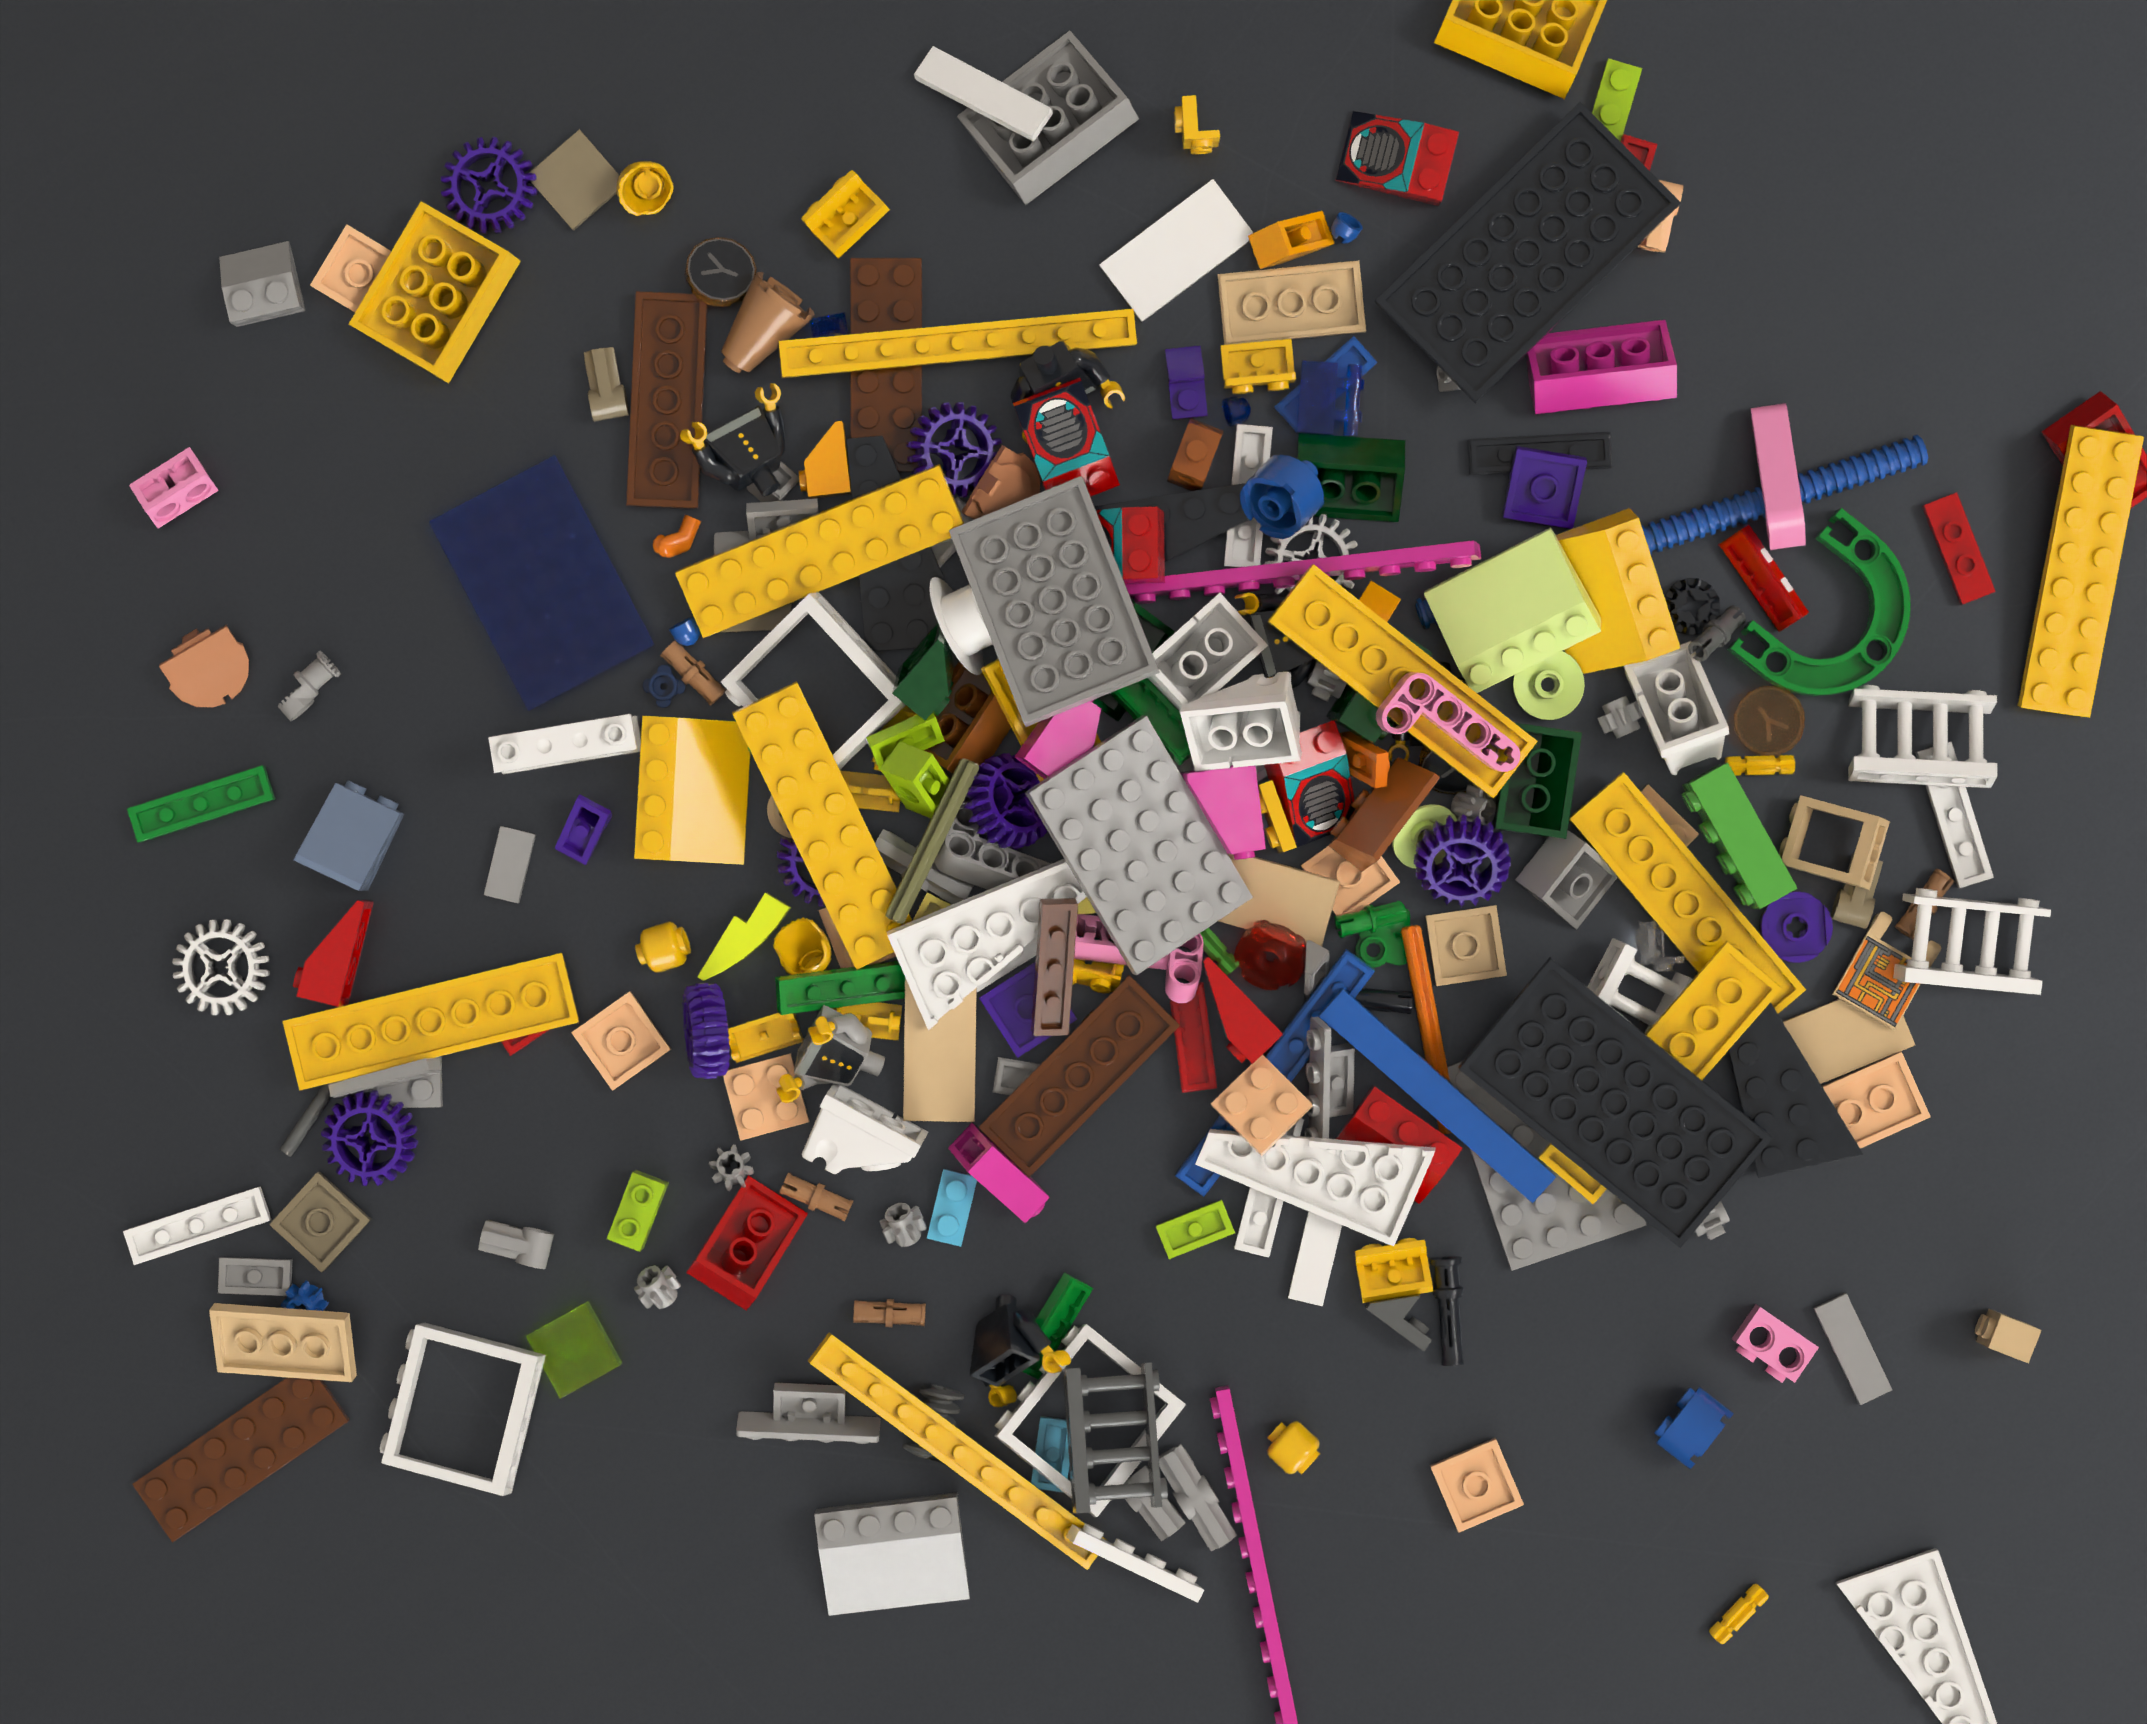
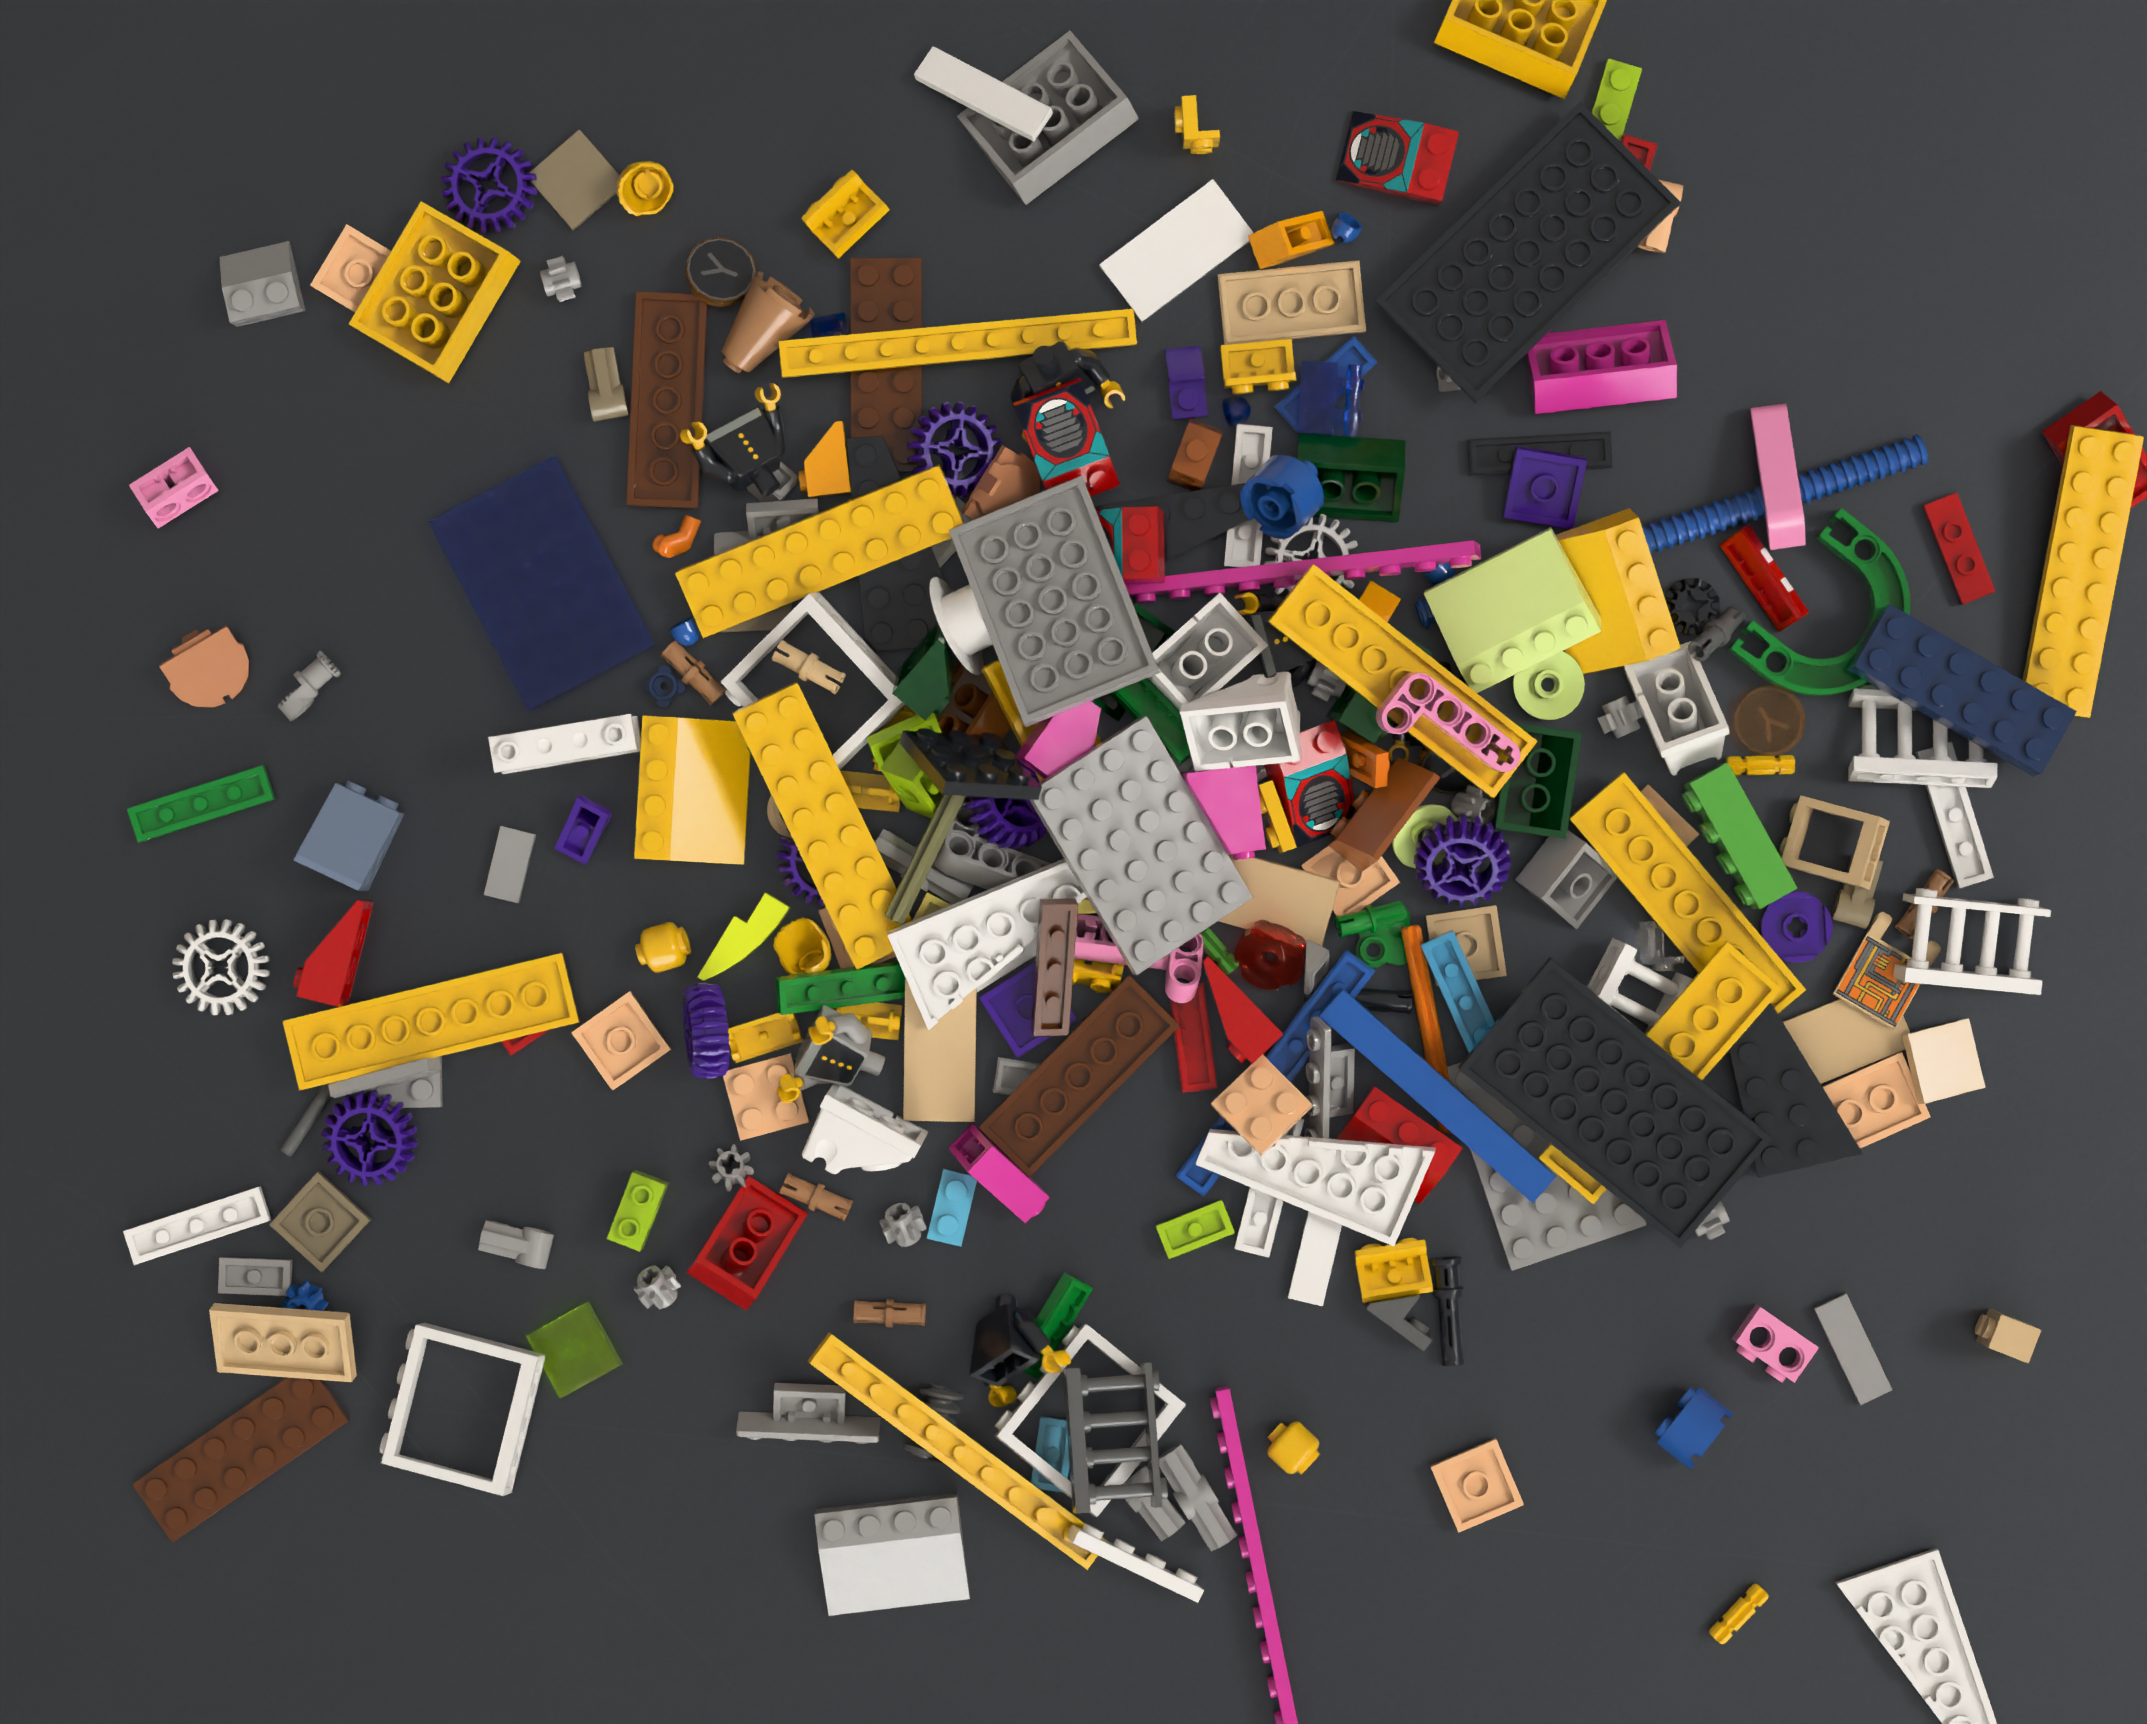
none -> light grey gear [540,256,582,302]
none -> tan pin [772,640,846,694]
none -> black plate [899,728,1042,800]
none -> dark azure plate [1420,930,1495,1053]
none -> blue hinge [1424,563,1455,586]
none -> dark blue brick [1847,604,2077,776]
none -> tile [1902,1018,1985,1104]

